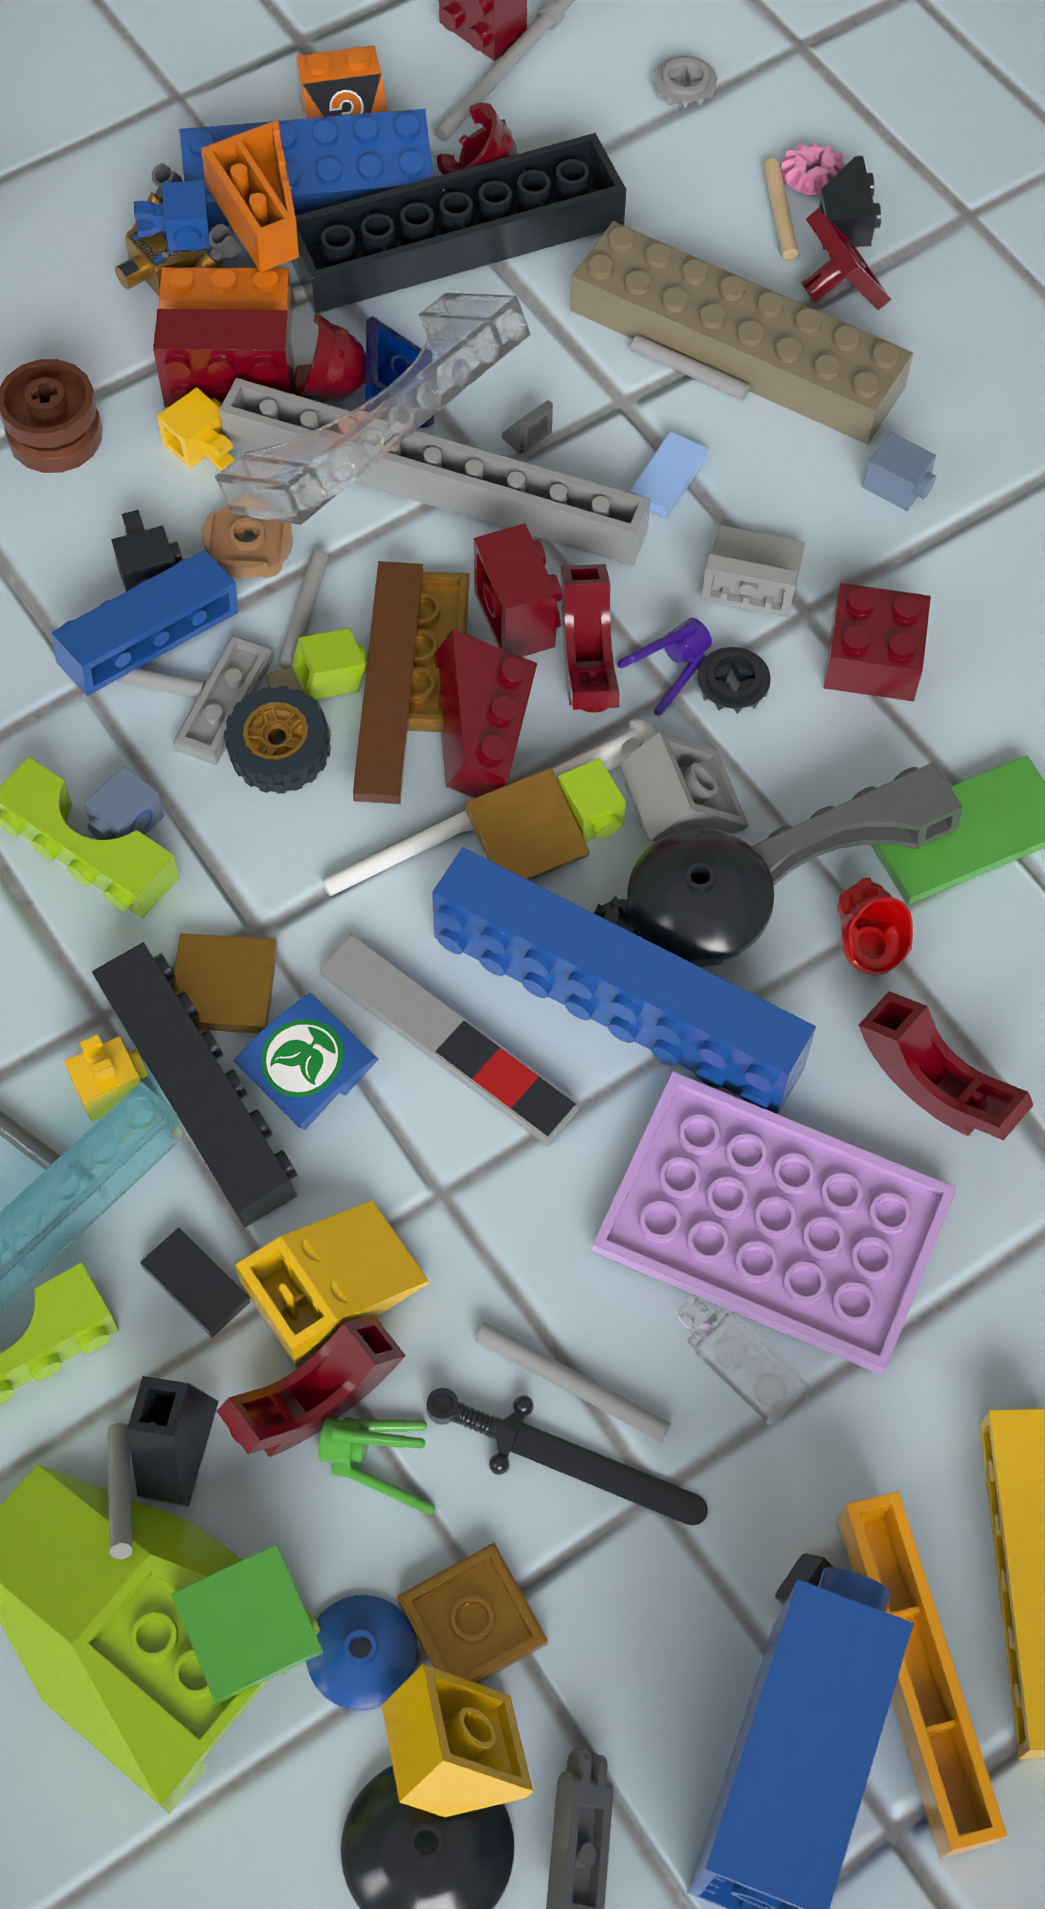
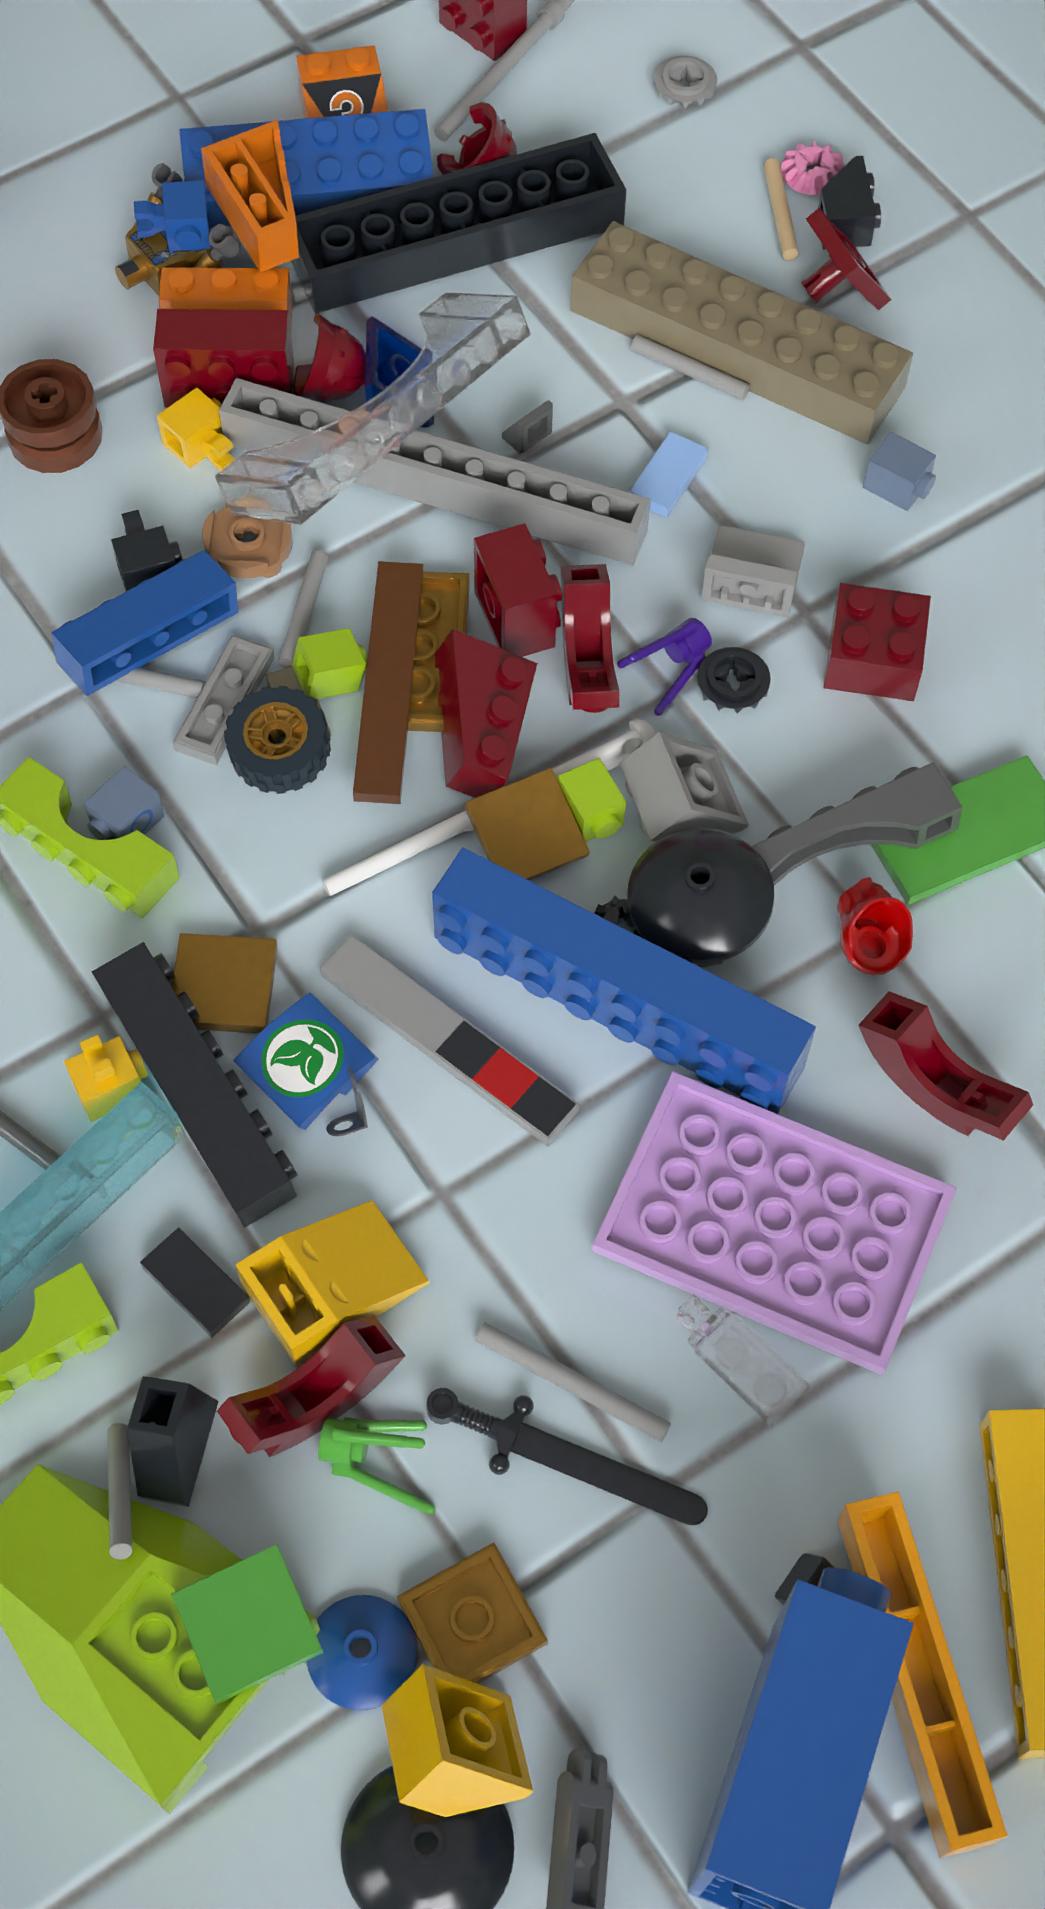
none -> dark grey piece [326,1068,368,1137]

